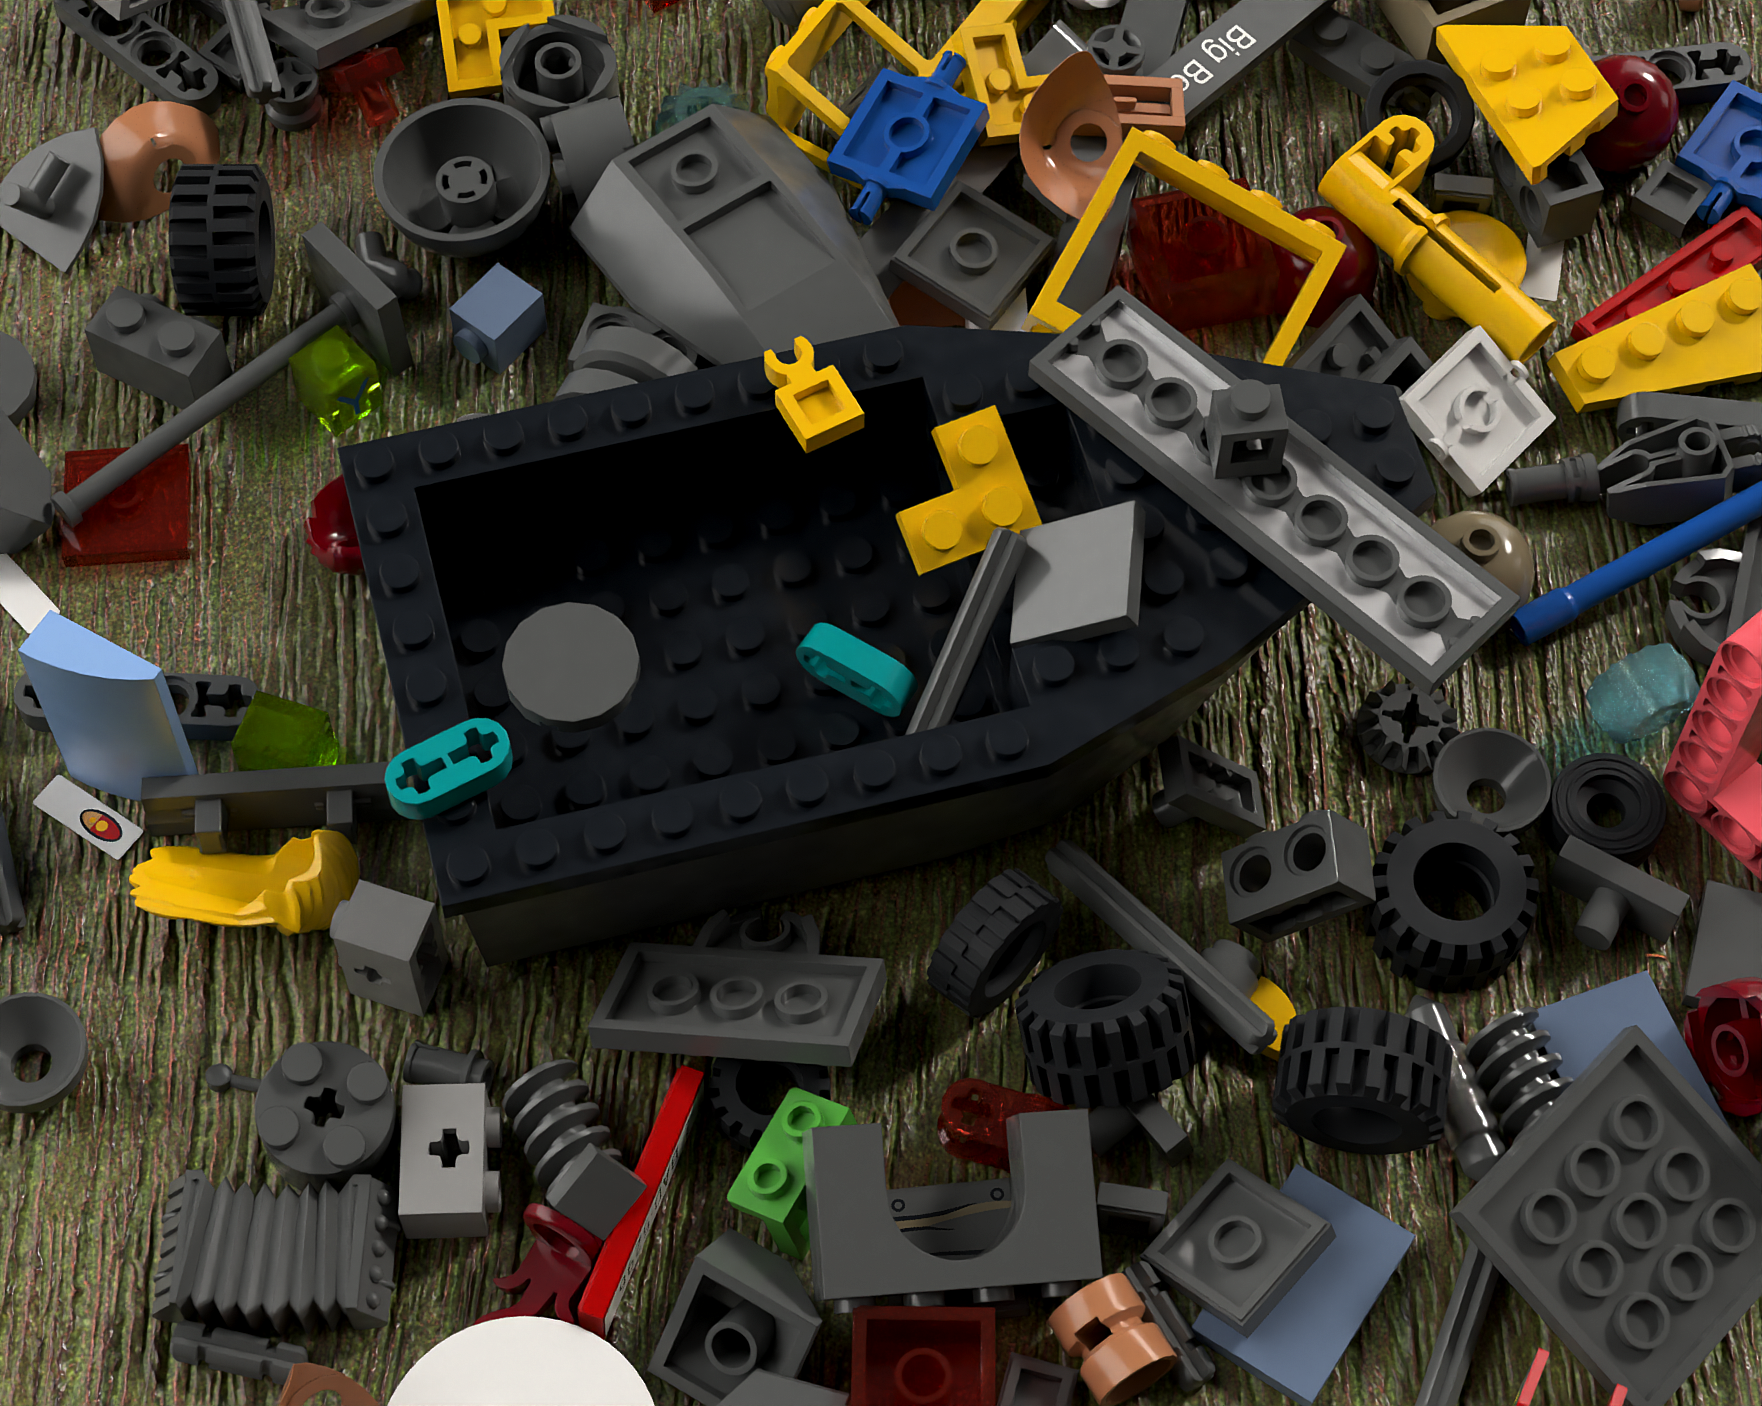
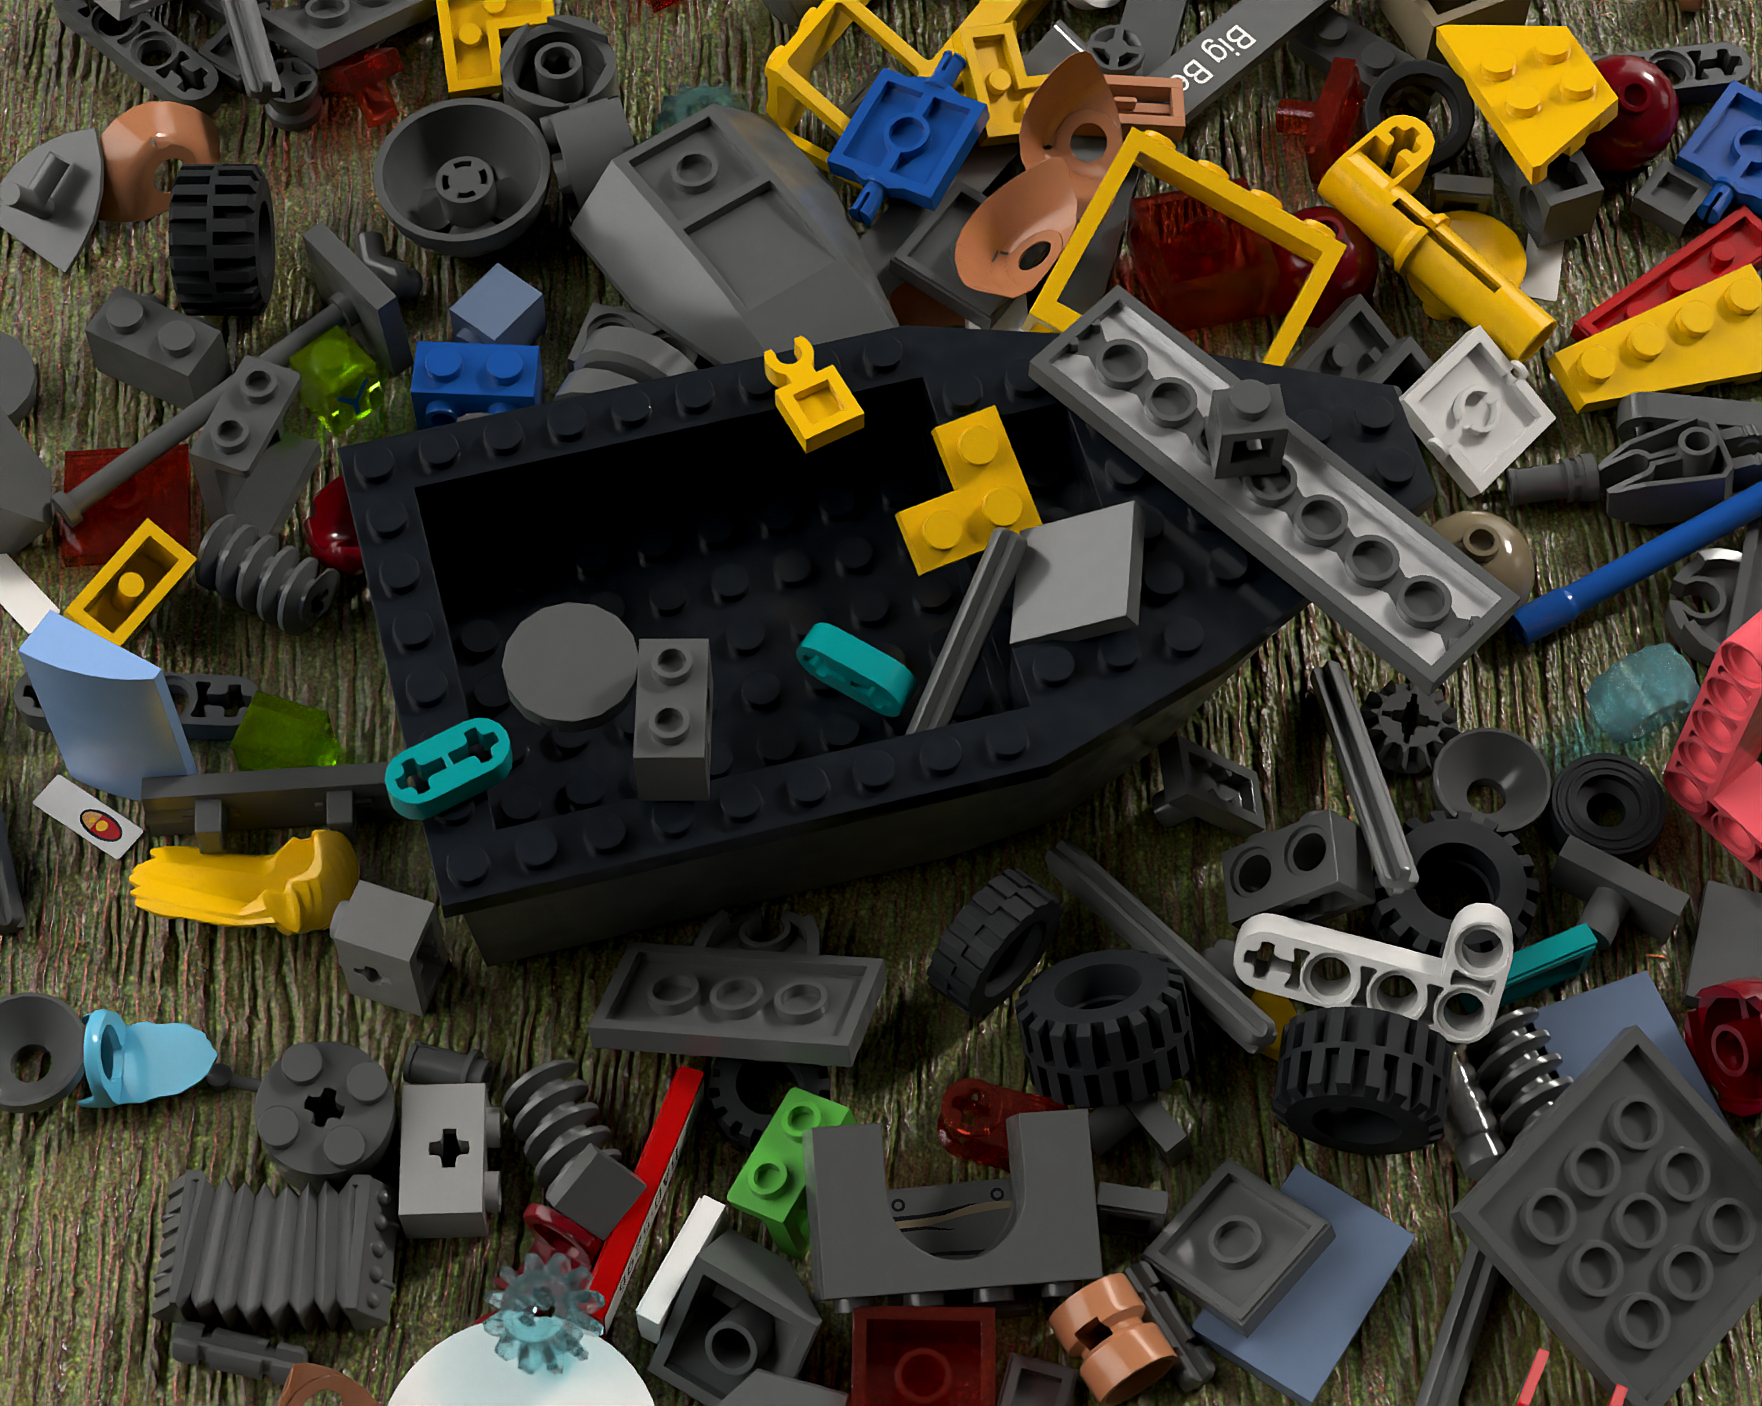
none -> yellow brick [63,518,197,649]
none -> medium azure piece [77,1009,218,1108]
none -> dark grey panel [189,354,322,541]
none -> dark grey piece [195,514,341,636]
none -> blue brick [411,341,545,430]
none -> clear light blue gear [482,1253,606,1375]
none -> dark grey brick [633,639,713,801]
none -> white tile [636,1195,728,1345]
none -> nougat piece [955,156,1078,298]
none -> white beam [1233,903,1514,1044]
none -> clear red tile [1276,57,1364,184]
none -> dark grey axle [1310,660,1419,897]
none -> teal tile [1459,922,1598,1015]

